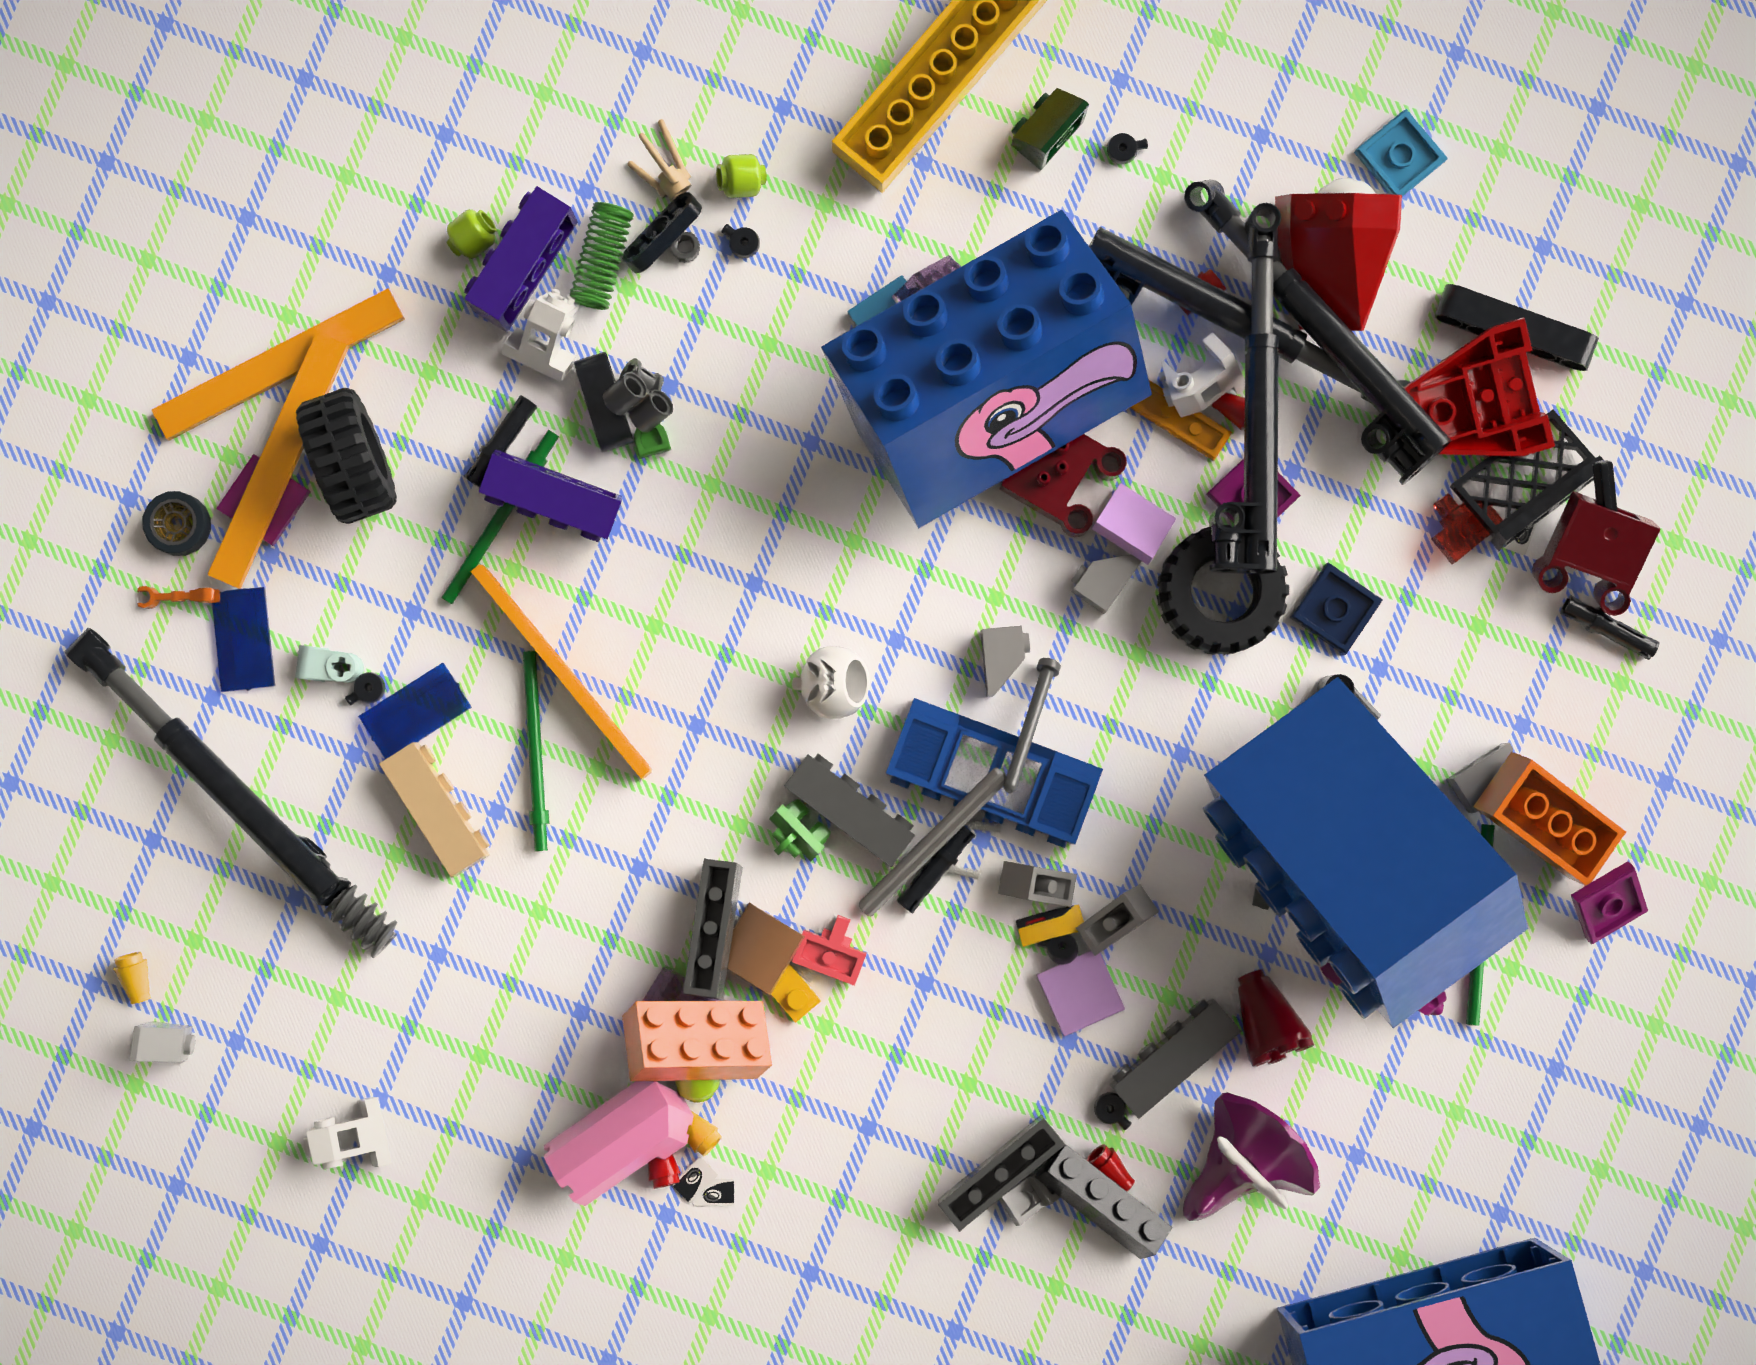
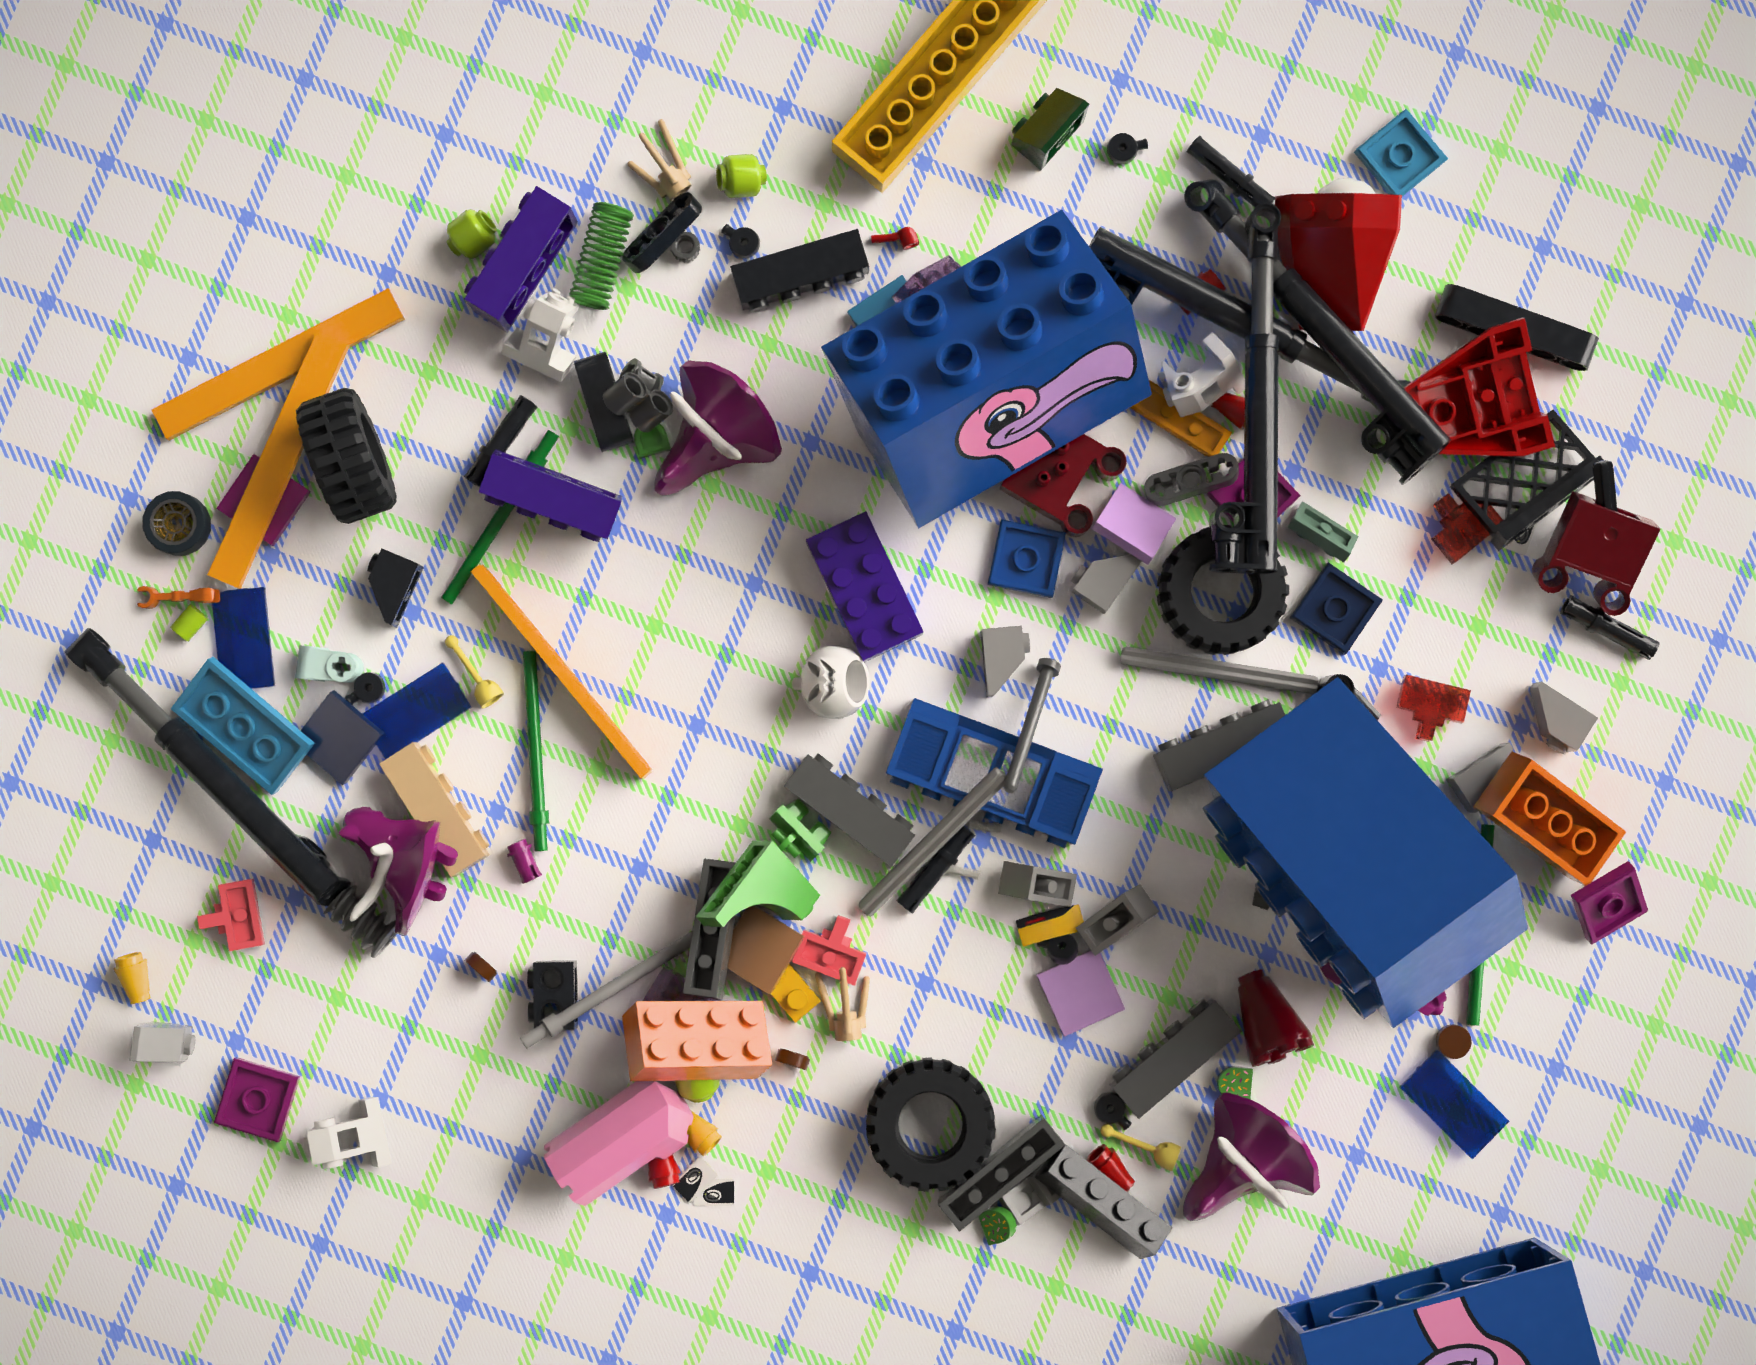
none -> lime hinge [170,604,208,642]
none -> dark azure plate [171,657,315,795]
none -> coral hinge [197,879,265,951]
none -> magenta tile [214,1057,301,1142]
none -> dark blue tile [301,690,385,785]
none -> magenta animal [338,807,458,936]
none -> black slope [367,548,424,628]
none -> light yellow hinge [445,635,504,709]
none -> reddish brown tile [464,951,497,982]
none -> magenta pin [507,839,542,884]
none -> light grey bar [520,931,692,1049]
none -> black brick [527,960,578,1030]
none -> magenta animal [654,360,782,496]
none -> arch [696,840,820,927]
none -> black brick [730,228,869,312]
none -> reddish brown tile [775,1048,810,1071]
none -> dark purple brick [806,511,924,663]
none -> tan plant [815,967,870,1041]
none -> black tyre [866,1057,996,1192]
none -> red hand [871,227,919,250]
none -> bright green tile [978,1207,1016,1245]
none -> blue tile [987,519,1066,598]
none -> light yellow hinge [1100,1124,1181,1172]
none -> light grey axle [1120,646,1318,694]
none -> dark grey beam [1144,453,1239,507]
none -> dark grey brick [1153,699,1285,791]
none -> black pin [1186,135,1276,208]
none -> bright green tile [1217,1066,1253,1099]
none -> sand green plate [1288,501,1359,562]
none -> clear red hinge [1396,674,1471,742]
none -> clear blue piece [1399,1049,1510,1160]
none -> reddish brown tile [1436,1024,1472,1059]
none -> light grey slope [1530,681,1598,754]

